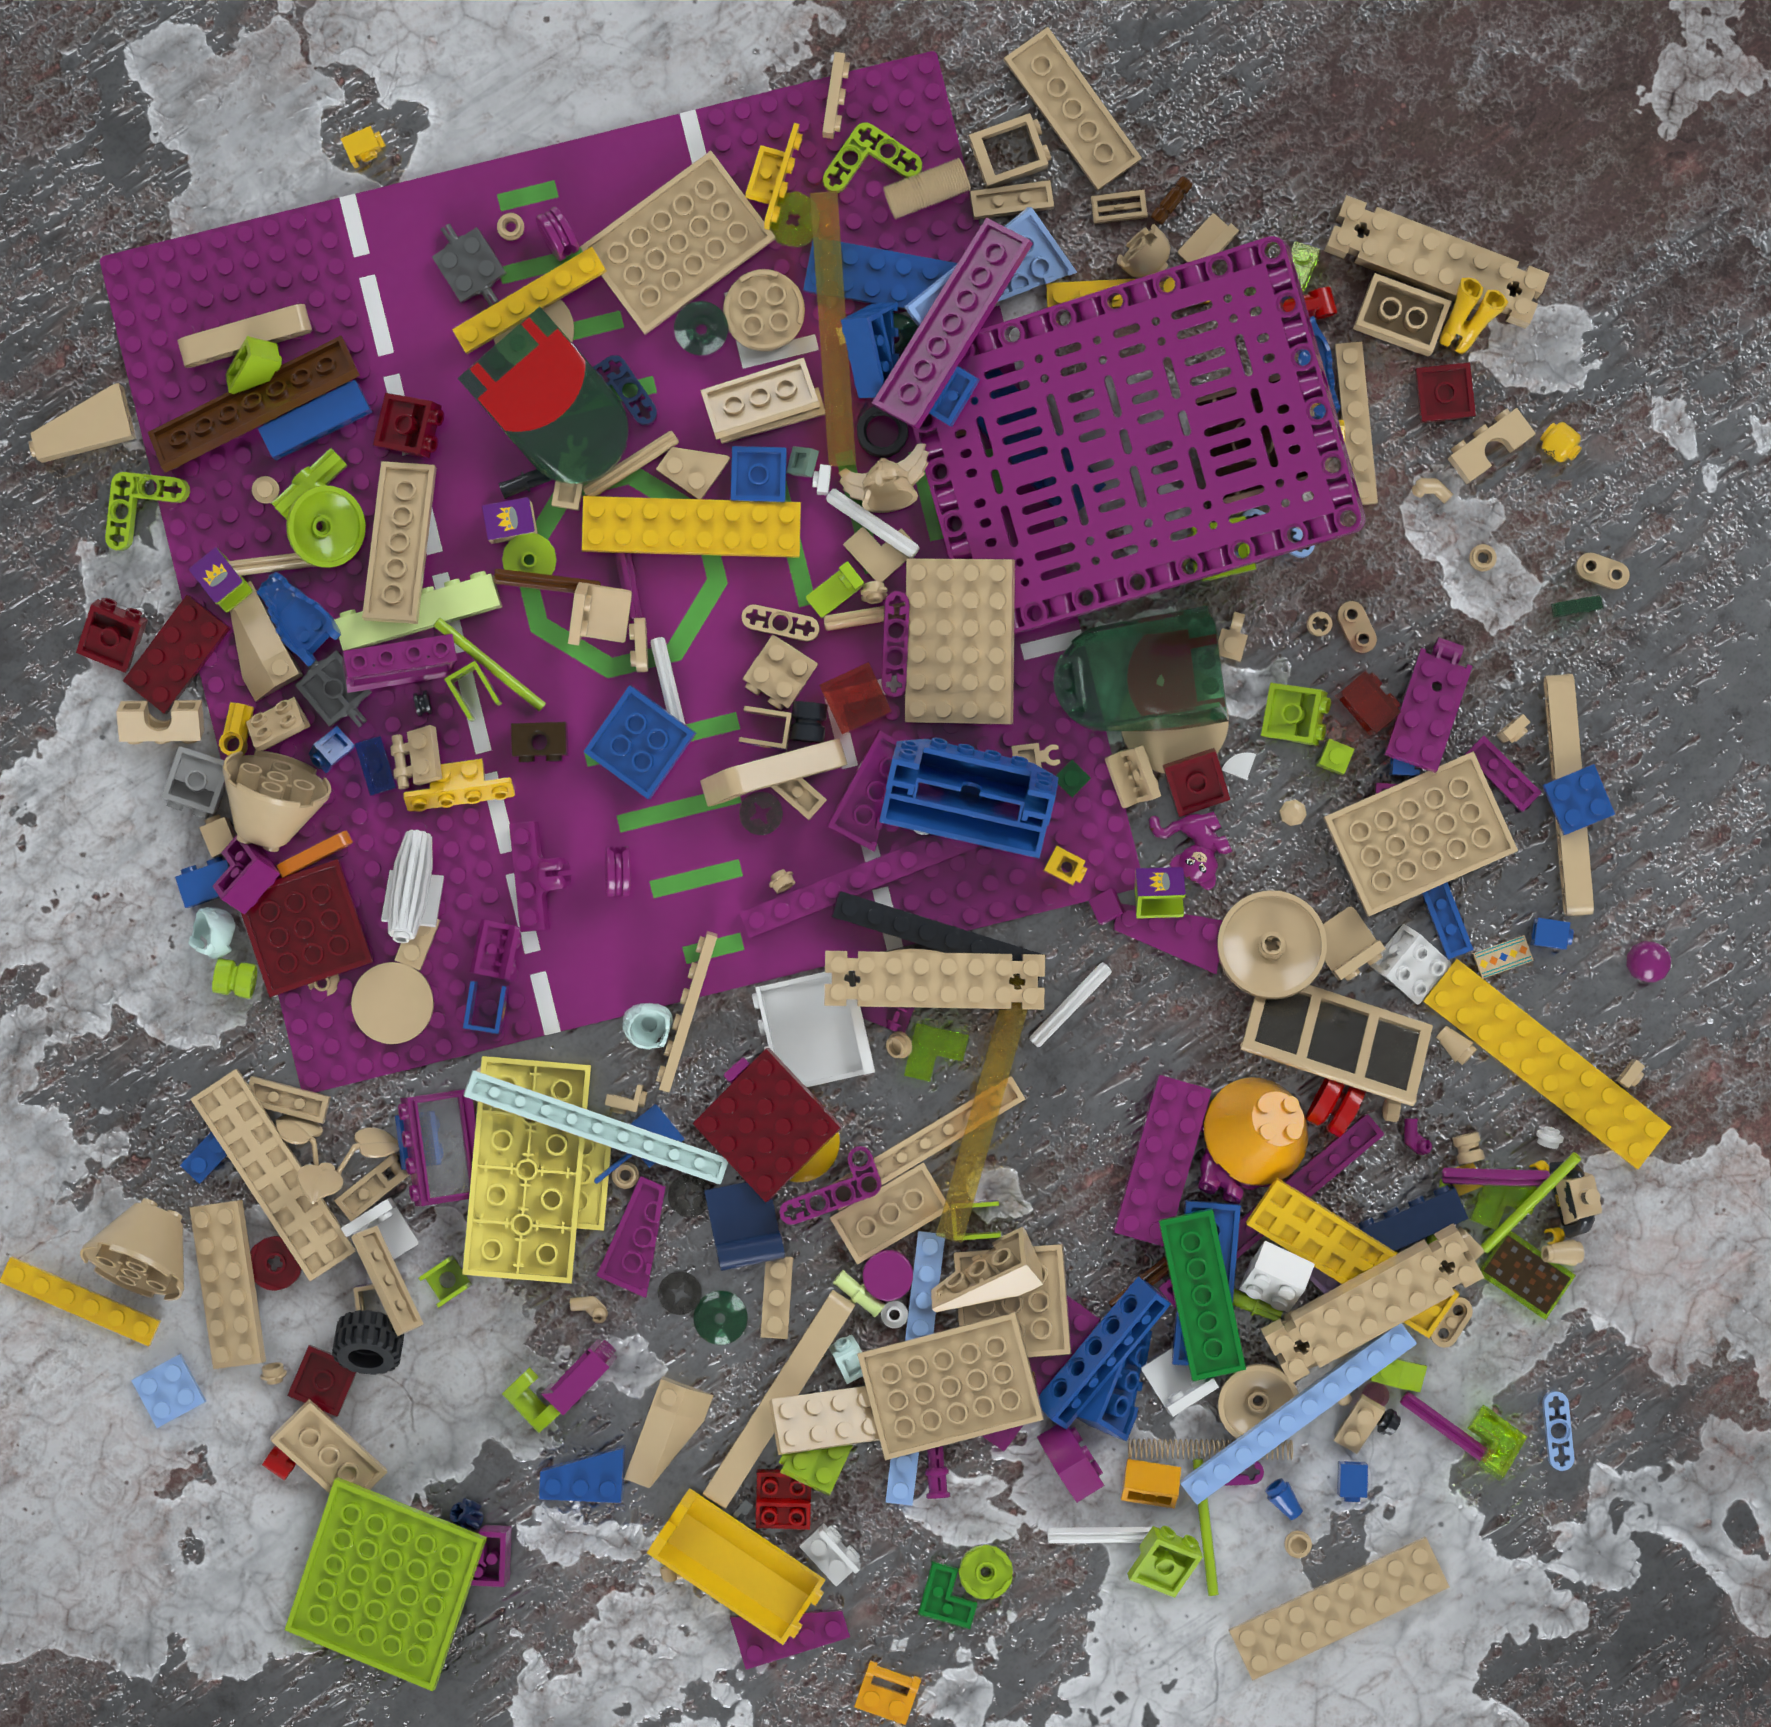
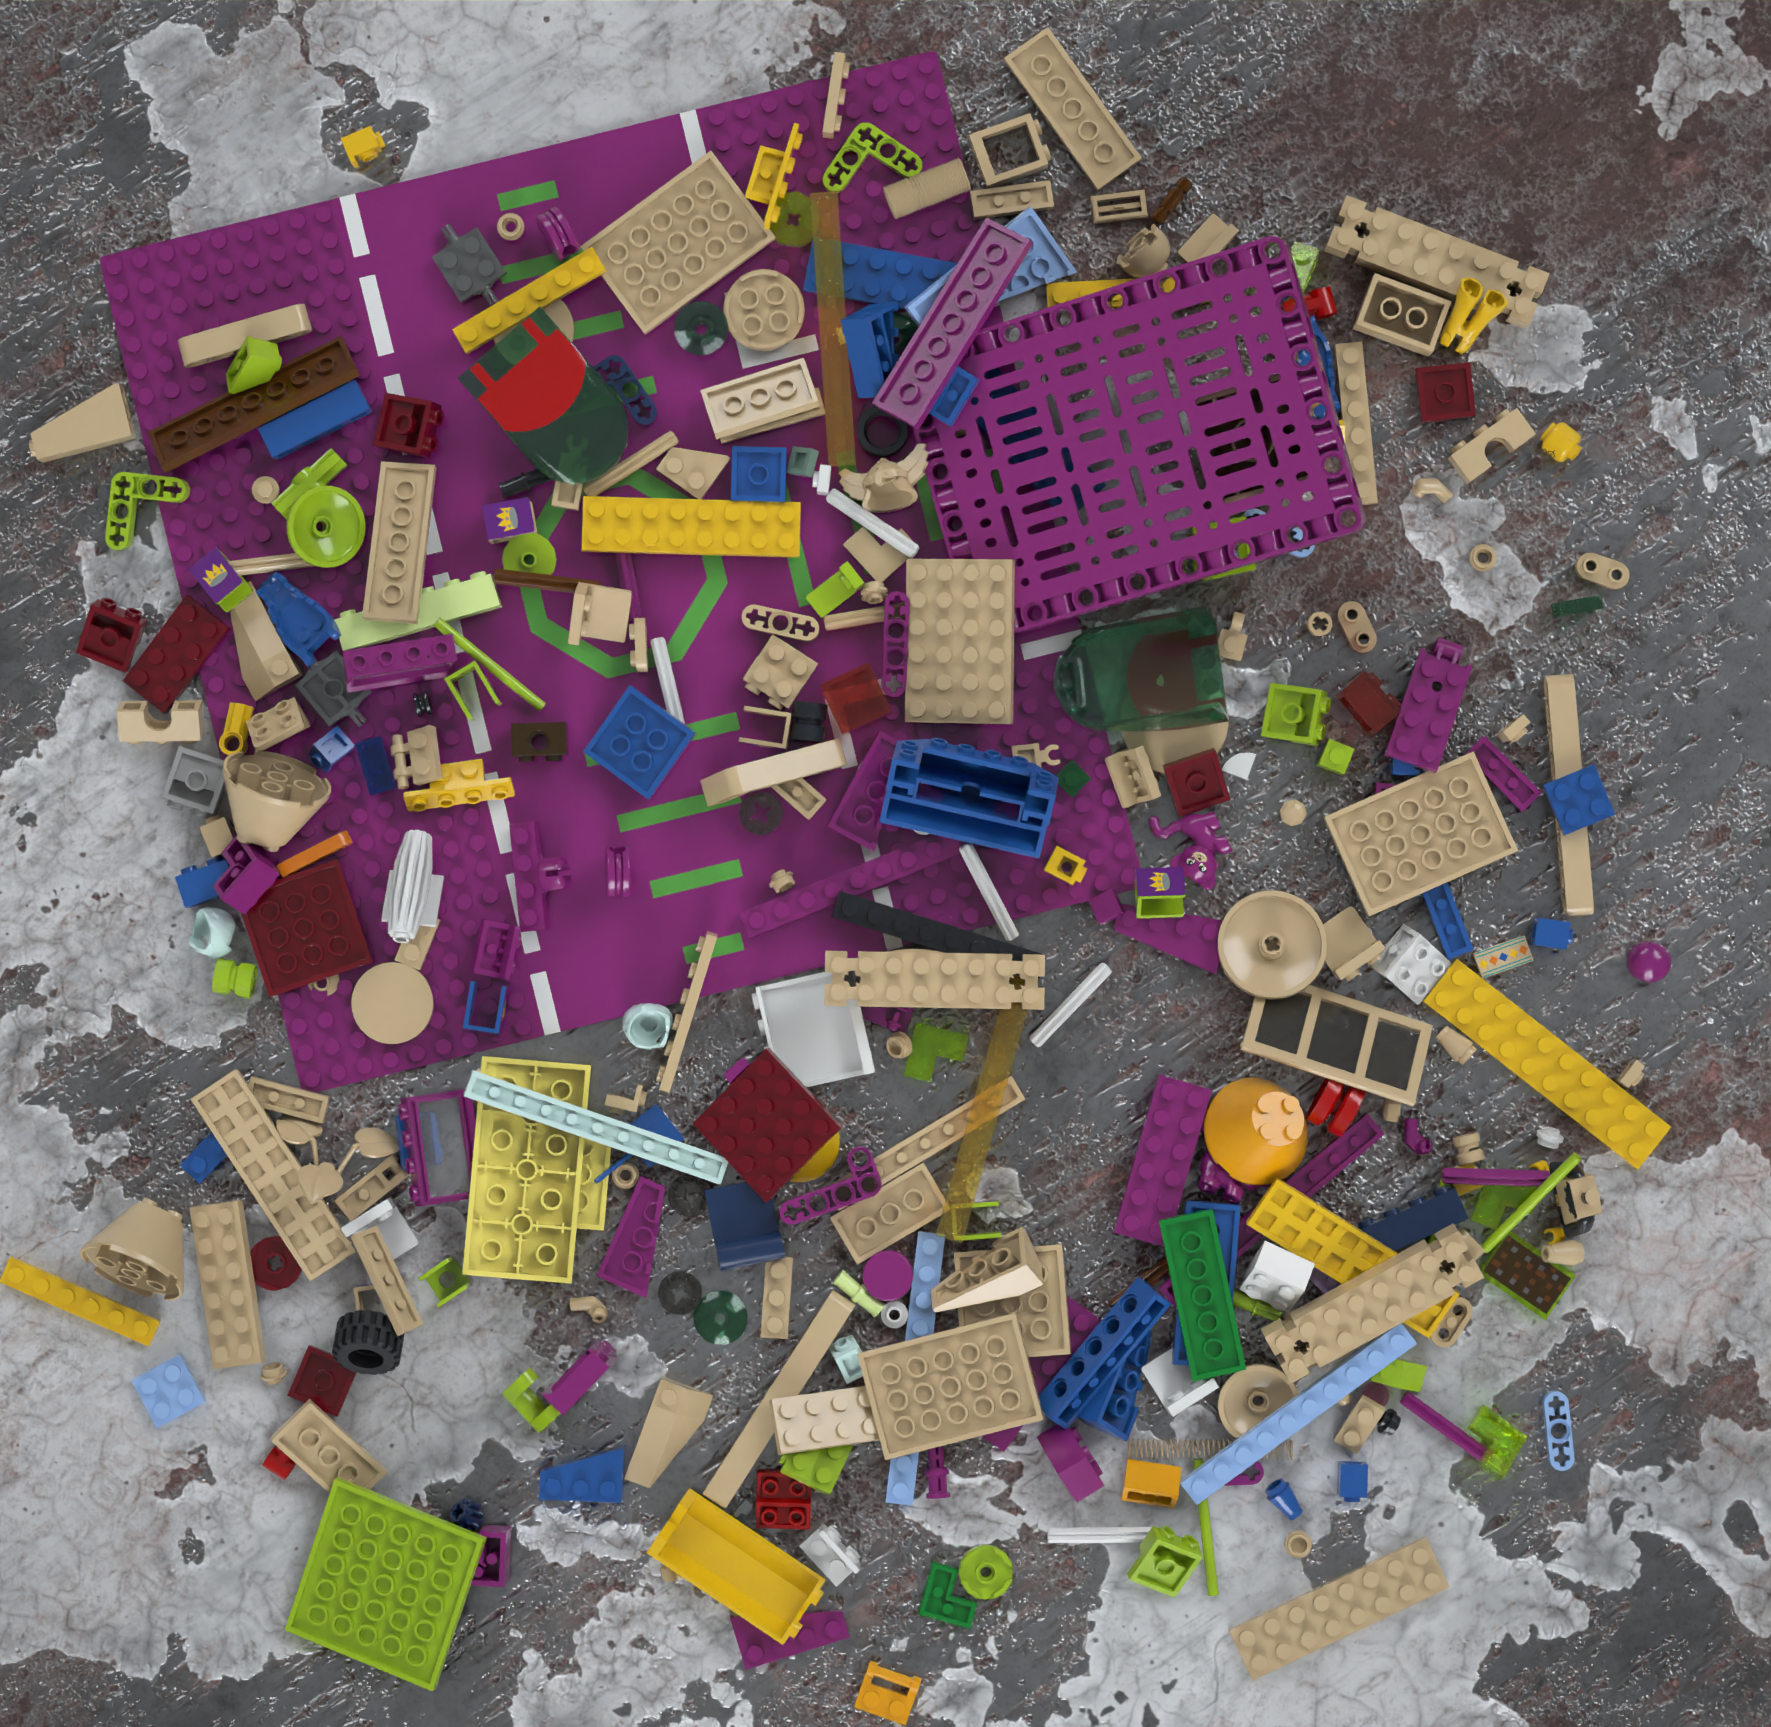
none -> white axle [959,843,1019,941]

